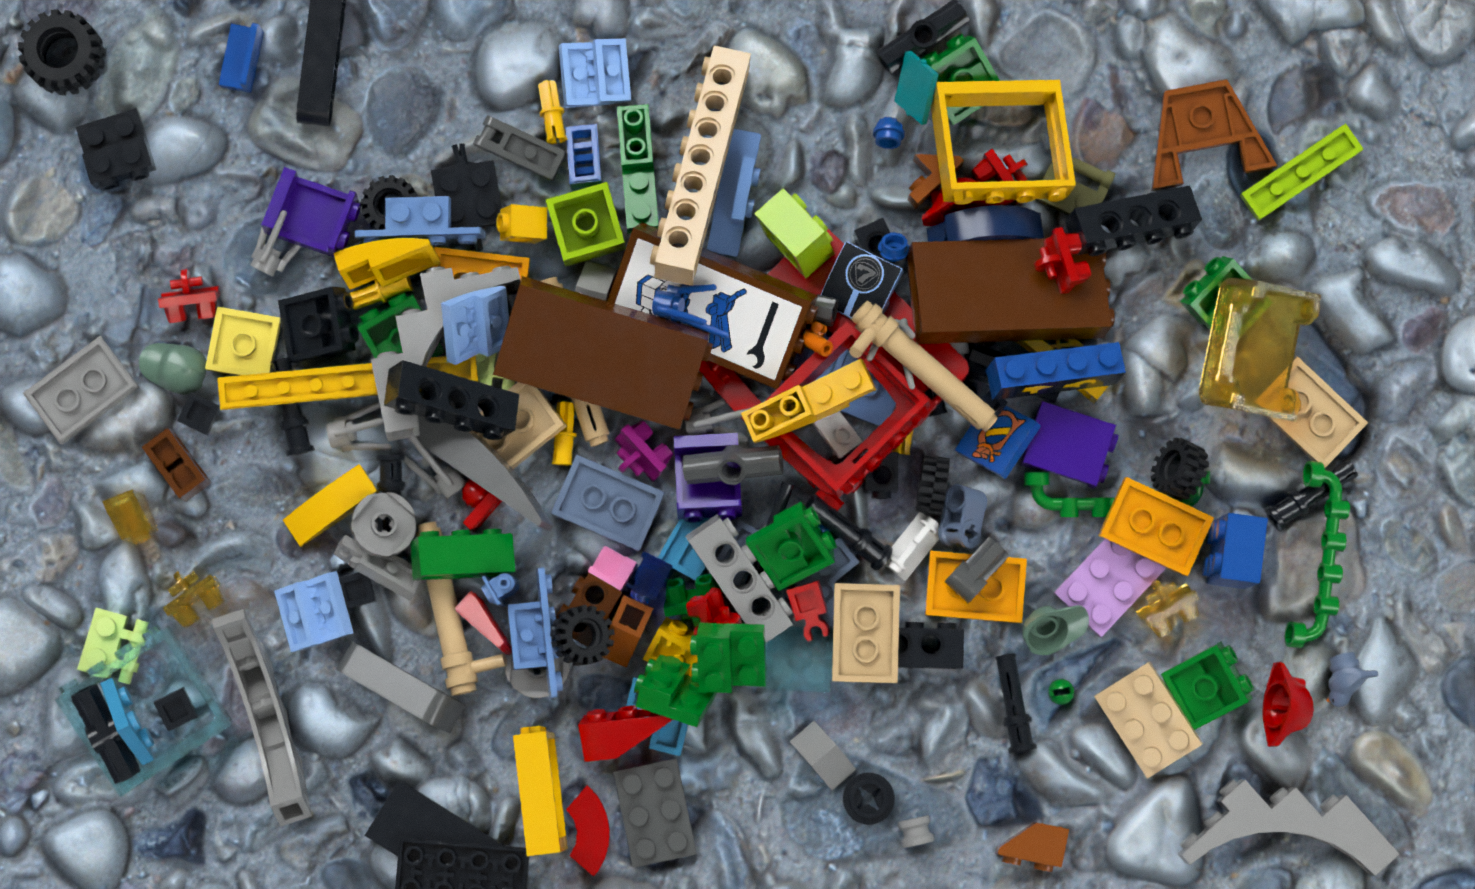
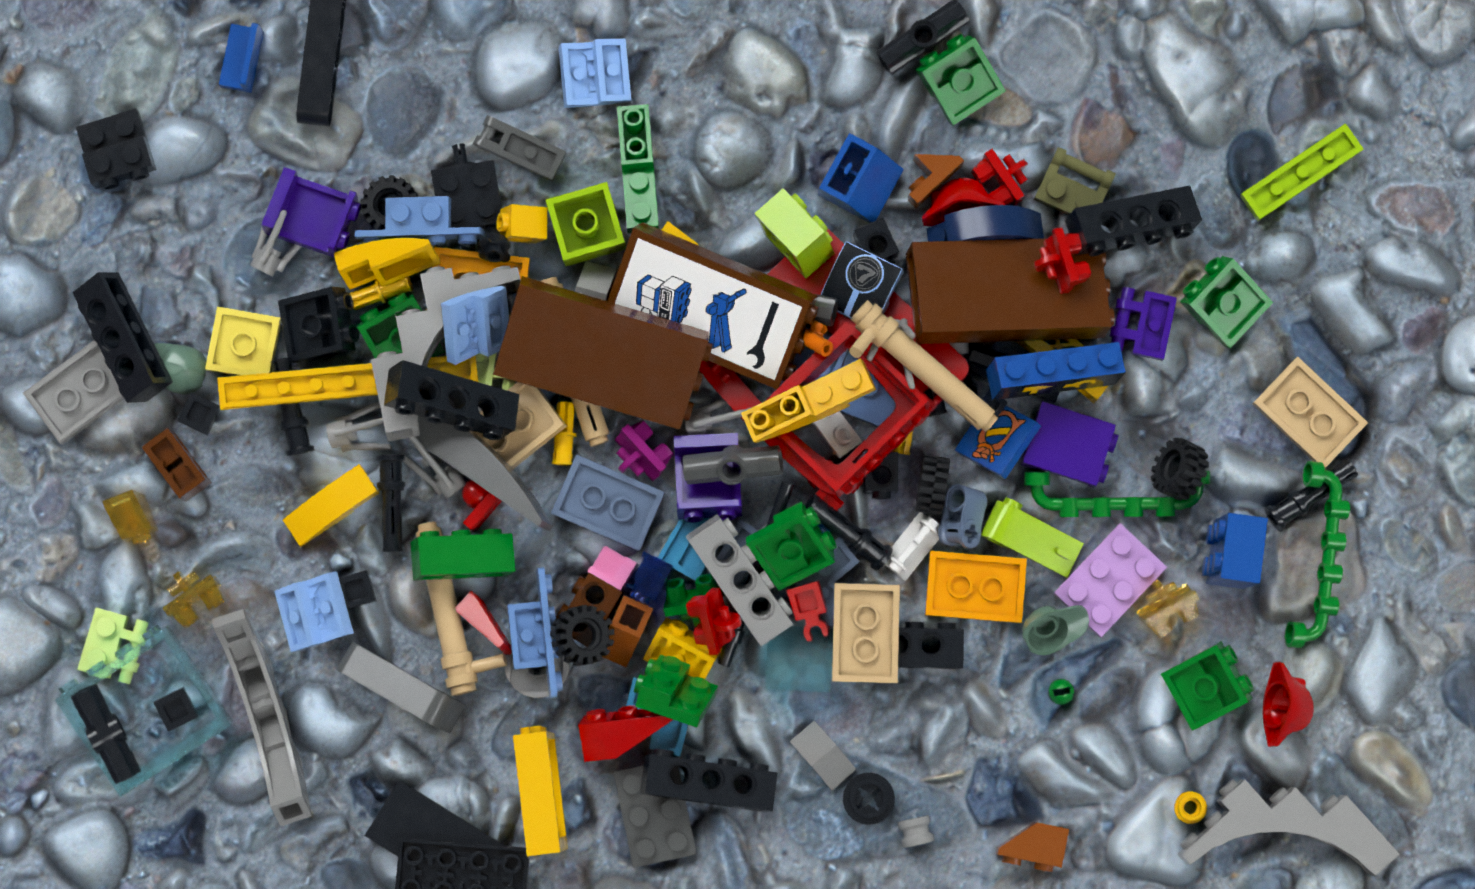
black tyre [18,9,105,96] -> none
dark azure plate [100,678,154,766] -> none
red hips [158,269,220,323] -> none
light grey hinge [334,535,421,601] -> none
light grey plate [350,492,416,558] -> none
medium blue hinge [481,573,520,607] -> none
yellow axle [538,80,567,144] -> none
slope [565,124,603,192] -> none
red tile [566,785,610,877] -> none
tan brick [650,46,751,286] -> none
blue plant [652,284,729,339] -> none
green plate [690,623,767,693] -> none
medium blue bracket [707,129,761,257] -> none
blue plate [873,117,905,149] -> none
blue plate [878,232,909,262] -> none
teal piece [894,51,939,125] -> none
yellow window [931,80,1076,205] -> none
dark grey piece [944,537,1009,603] -> none
black pin [995,653,1037,754] -> none
tan plate [1094,661,1203,779] -> none
light orange plate [1098,477,1214,576] -> none
dark orange wing [1151,79,1278,191] -> none
clear yellow windscreen [1199,278,1321,422] -> none
sand blue animal [1327,652,1379,707] -> none
none -> black brick [72,272,173,403]
none -> black plate [479,233,511,263]
none -> black brick [640,749,778,812]
none -> blue slope [818,133,904,223]
none -> lime door [981,497,1084,578]
none -> dark purple plate [1109,287,1177,361]
none -> yellow plate [1174,791,1207,824]

